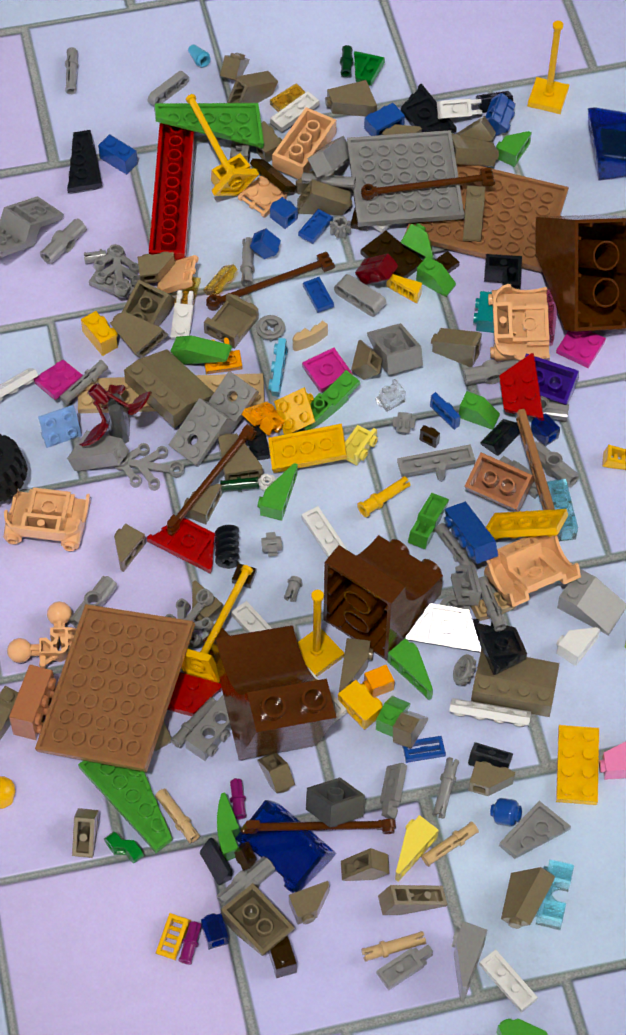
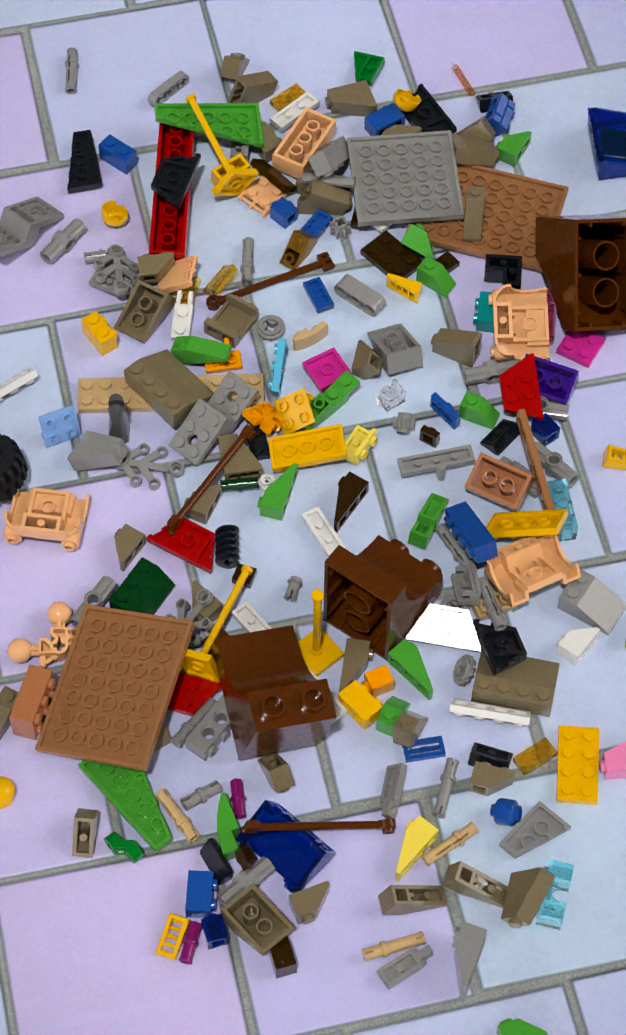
dark pink plate [34,360,83,400] -> none
light grey pin [59,359,108,405] -> none
dark red plant [79,383,152,446] -> none
dark tan slope [110,311,168,358] -> none
medium azure cone [188,44,211,67] -> none
blue brick [250,228,281,259] -> none
light grey gear [261,532,282,557] -> none
dark grey brick [306,778,365,827] -> none
dark green pin [340,45,353,77] -> none
dark tan slope [341,848,389,881] -> none
dark red brick [355,254,398,285] -> none
yellow pin [357,476,410,518] -> none
reddish brown hinge [361,168,495,200] -> none
white hinge [437,99,482,119] -> none
white plate [479,949,538,1013] -> none
yellow tile [527,21,569,114] -> none
none -> yellow hair [101,200,128,227]
none -> dark green slope [109,557,175,615]
none -> black wing [151,153,201,210]
none -> light grey pin [180,780,222,811]
none -> blue brick [185,870,218,919]
none -> pearl gold slope [279,230,317,270]
none -> dark brown slope [334,471,369,532]
none -> yellow hair [393,89,421,112]
none -> dark tan slope [442,861,508,908]
none -> clear orange piece [452,63,476,99]
none -> clear yellow plate [513,737,558,776]

